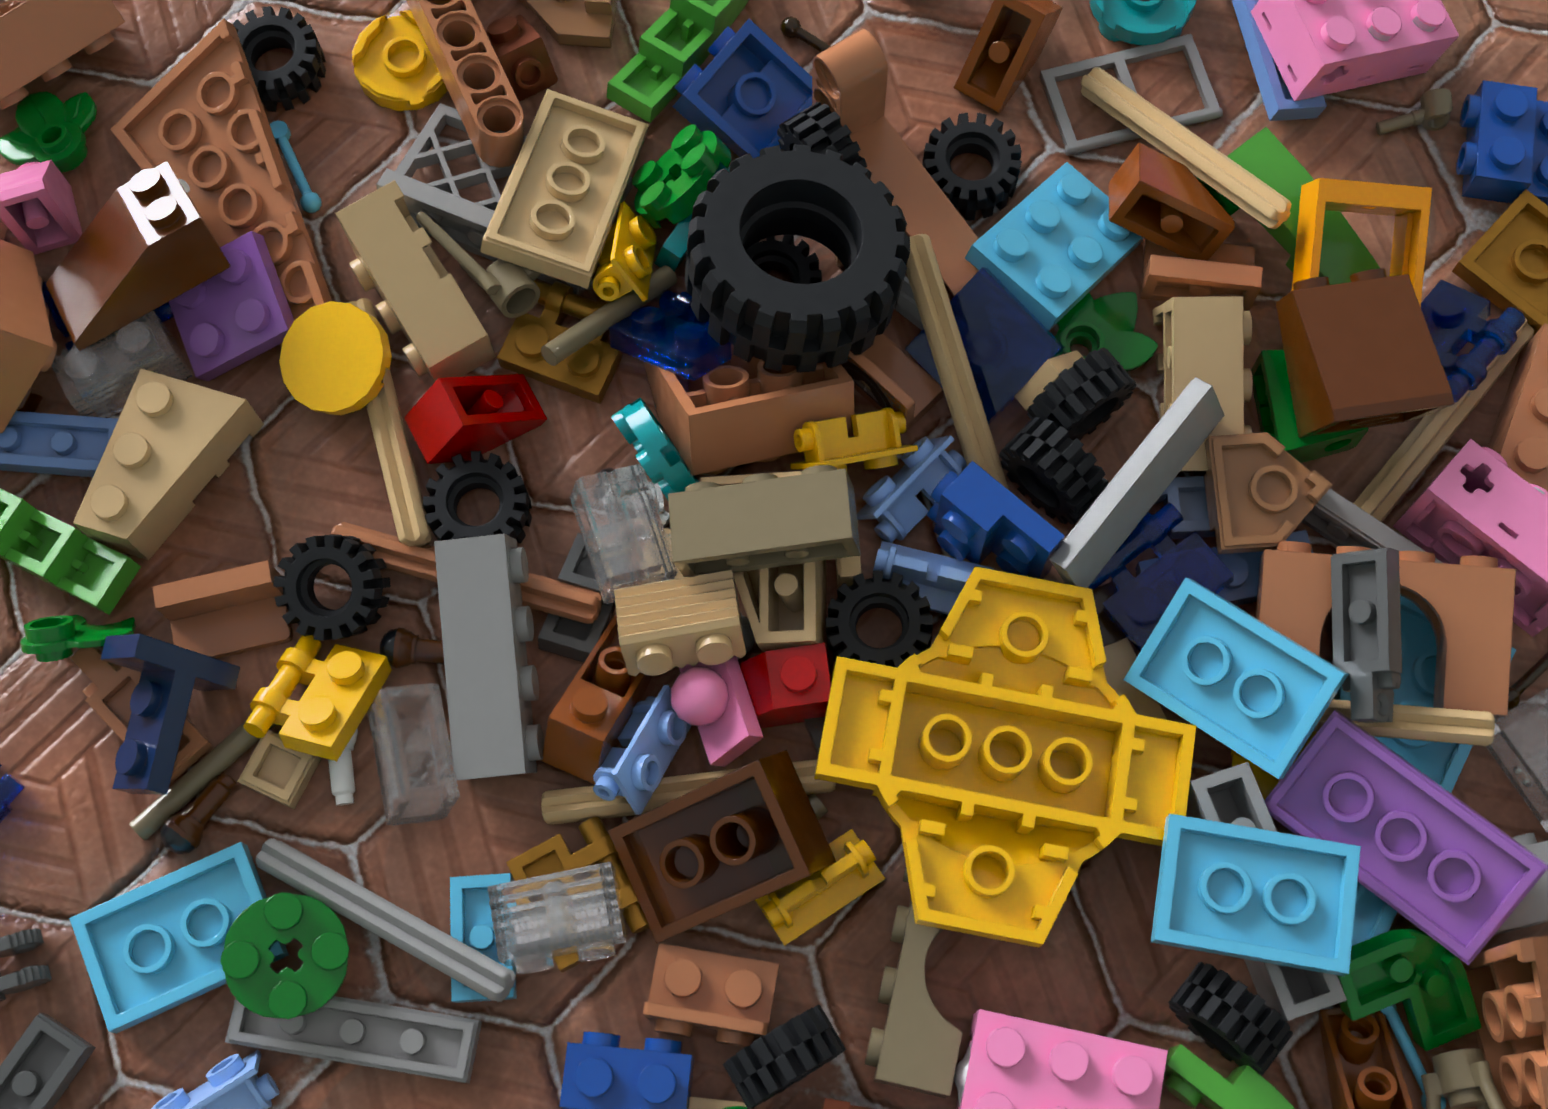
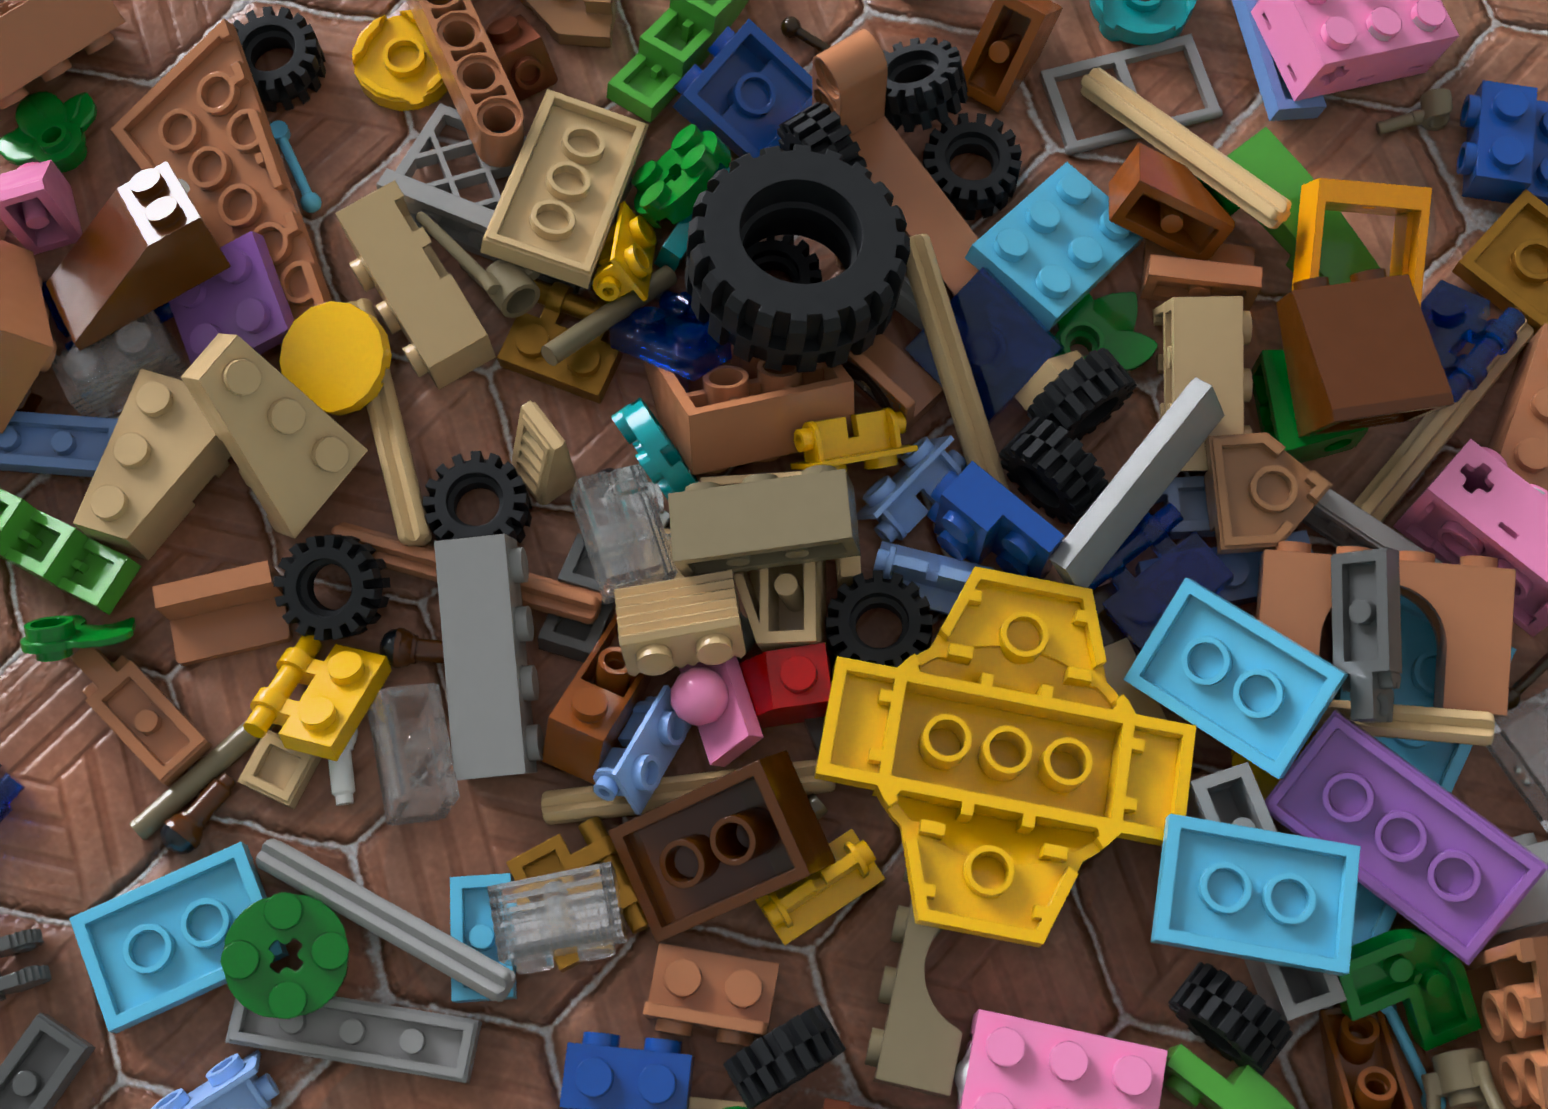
dark blue bracket [101,634,240,795] -> none
red slope [404,374,547,464] -> none
none -> tan wedge [181,333,368,539]
none -> tan slope [512,400,577,505]
none -> black tyre [883,37,968,132]

